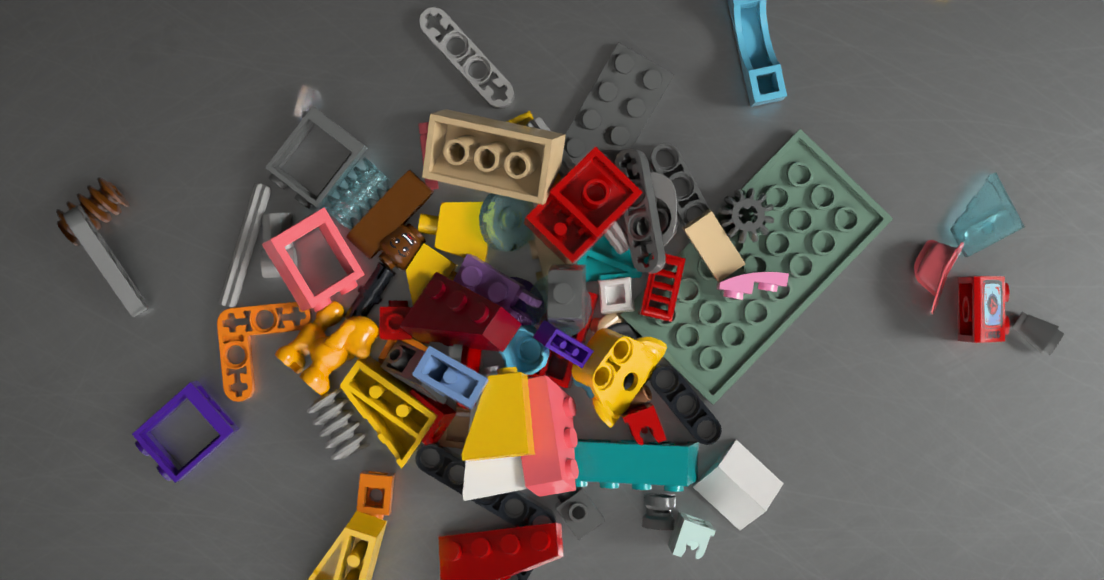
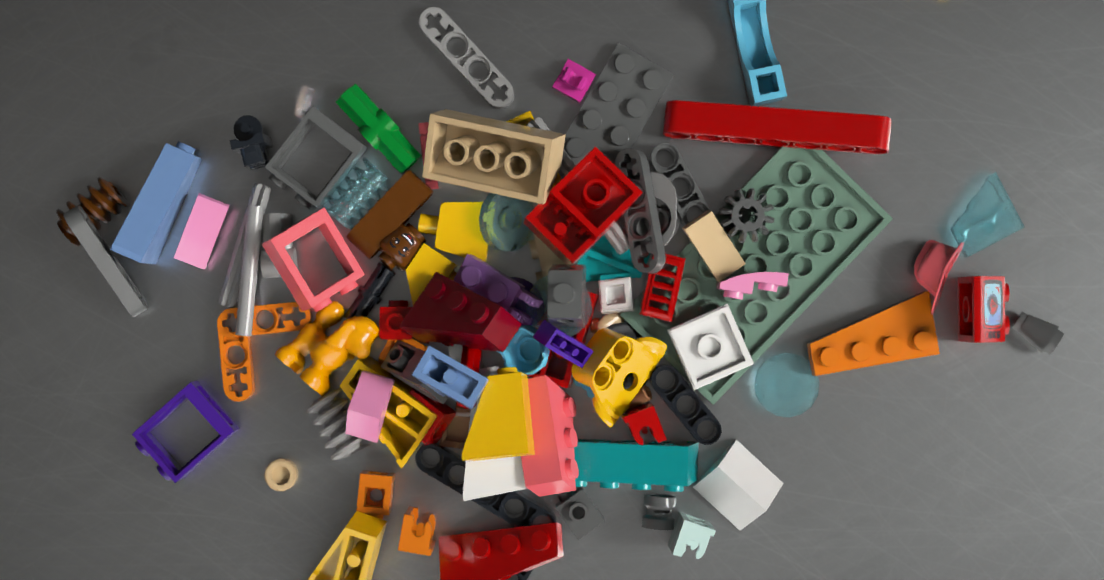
none -> medium blue slope [110,141,202,264]
none -> bright pink slope [174,193,230,270]
none -> black hips [229,115,274,170]
none -> light grey piece [235,205,264,336]
none -> tan tile [264,458,298,491]
none -> green piece [336,84,422,174]
none -> bright pink slope [345,370,395,443]
none -> orange hinge [398,506,436,556]
none -> dark pink tile [552,59,596,104]
none -> red beam [663,100,892,154]
none -> white plate [667,304,754,390]
none -> clear light blue tile [754,353,820,418]
none -> orange wing [807,291,940,376]

